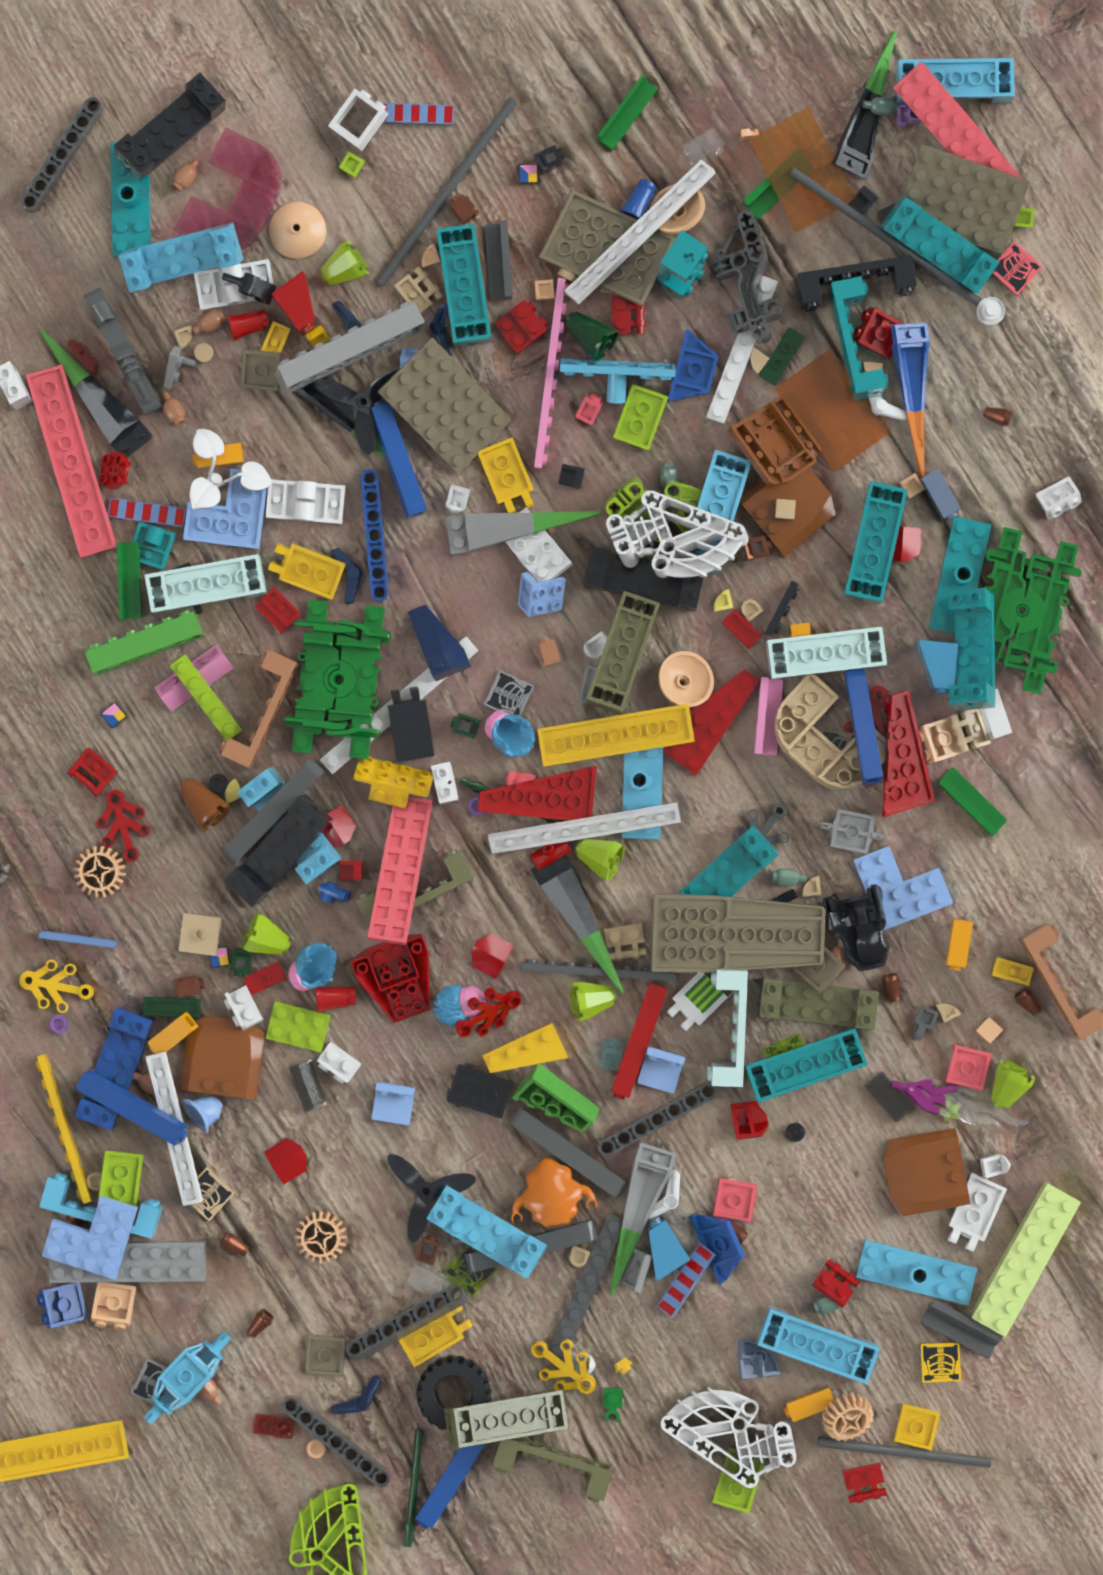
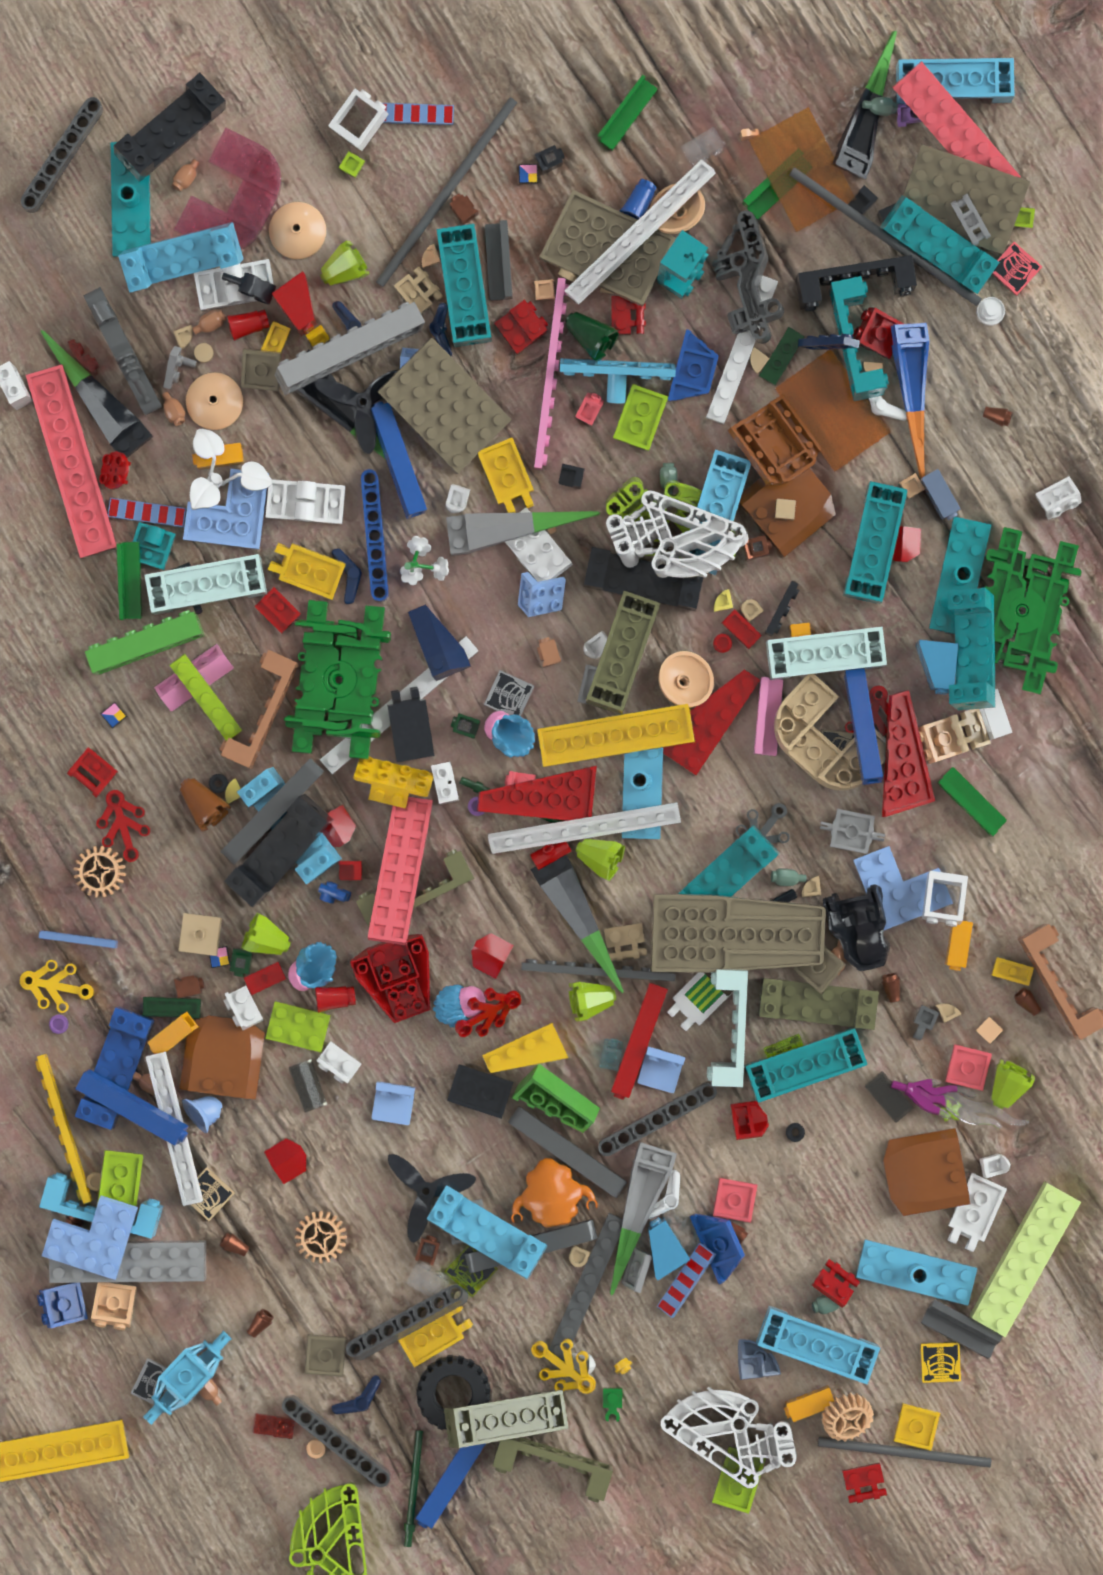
none -> light nougat dish [186,373,243,430]
none -> white plant [400,536,449,586]
none -> red plate [713,634,732,653]
none -> dark blue plate [798,334,860,350]
none -> white window [922,871,968,927]
none -> light grey plate [950,194,991,246]

